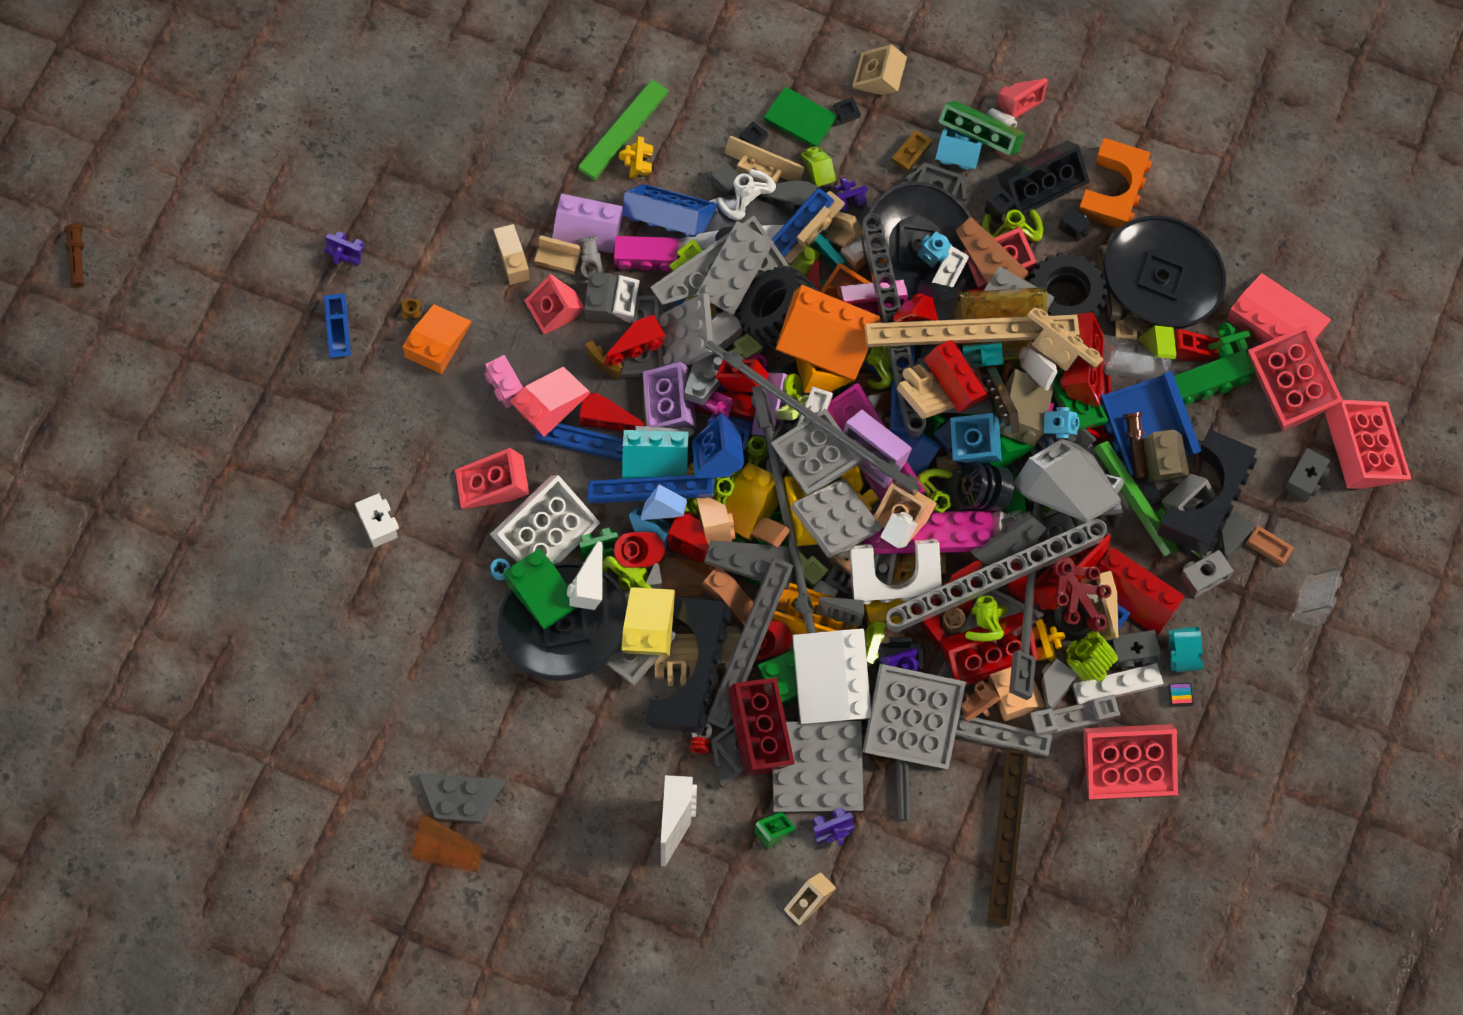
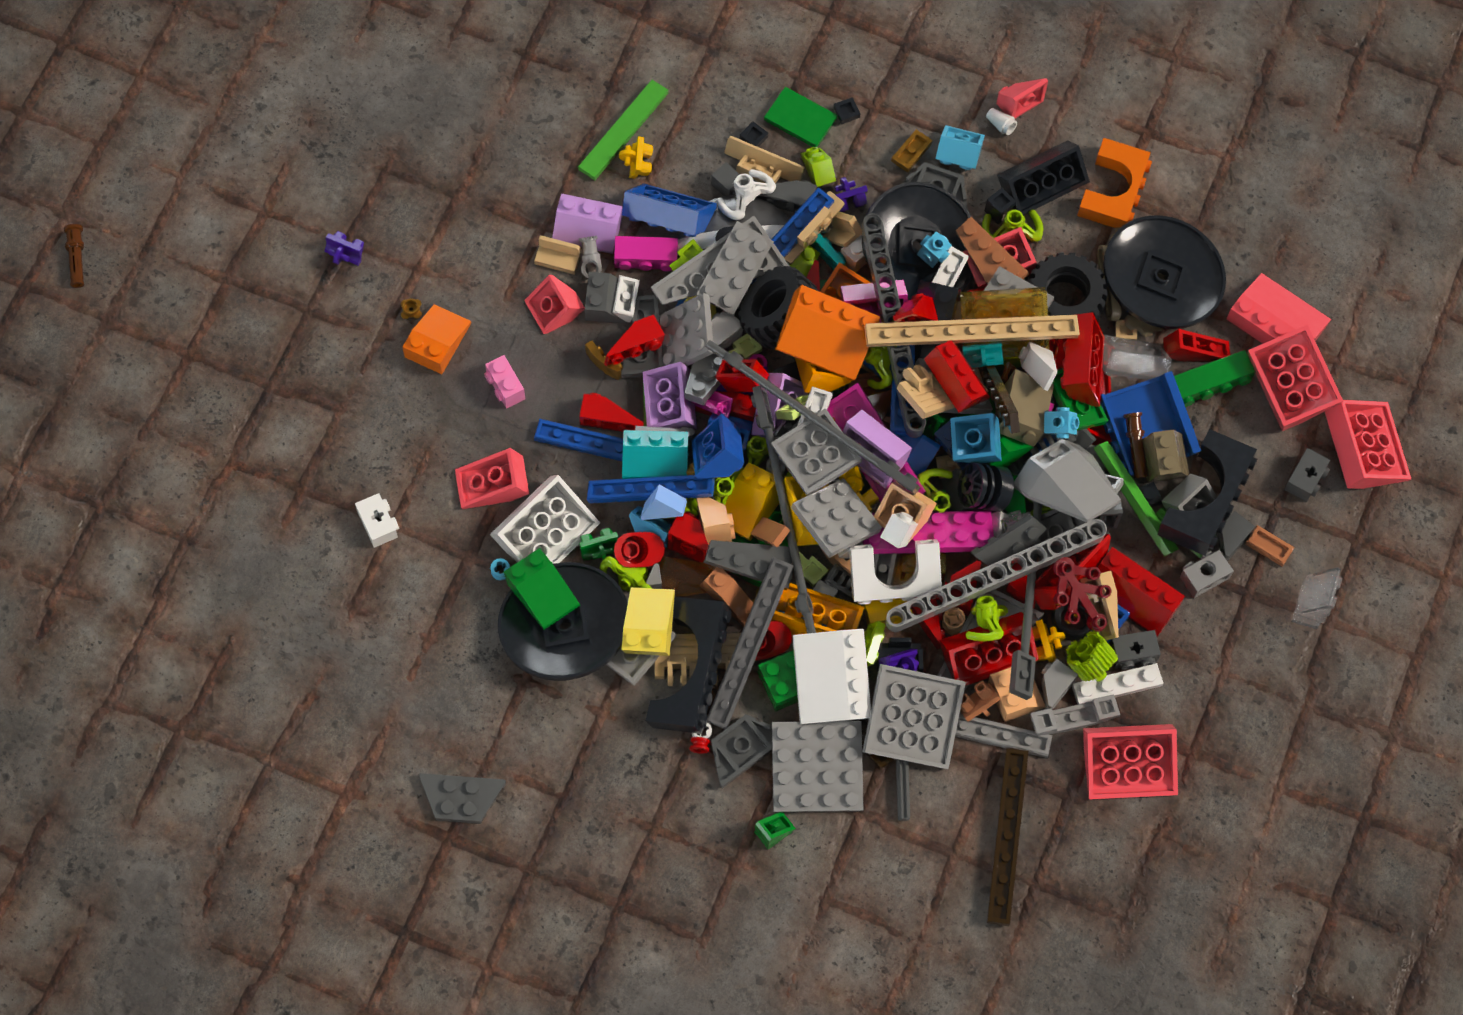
blue slope [324,293,351,358] -> none
clear orange wing [411,813,483,872] -> none
tan slope [493,224,530,285] -> none
coral slope [510,367,590,437] -> none
white slope [567,542,602,610] -> none
white slope [661,775,697,866] -> none
dark red slope [727,678,795,776] -> none
lime wheel [783,374,802,399] -> none
tan slope [784,872,836,926] -> none
dark purple hips [813,807,855,846] -> none
dark grey slope [816,597,864,626] -> none
tan slope [852,44,907,95] -> none
green brick [939,100,1026,155] -> none
tan bracket [1027,308,1103,371] -> none
black brick [1058,205,1092,242] -> none
lime slope [1139,326,1176,359] -> none
teal brick [1168,626,1203,672] -> none
tile [1168,683,1194,707] -> none
green hips [1208,322,1250,358] -> none

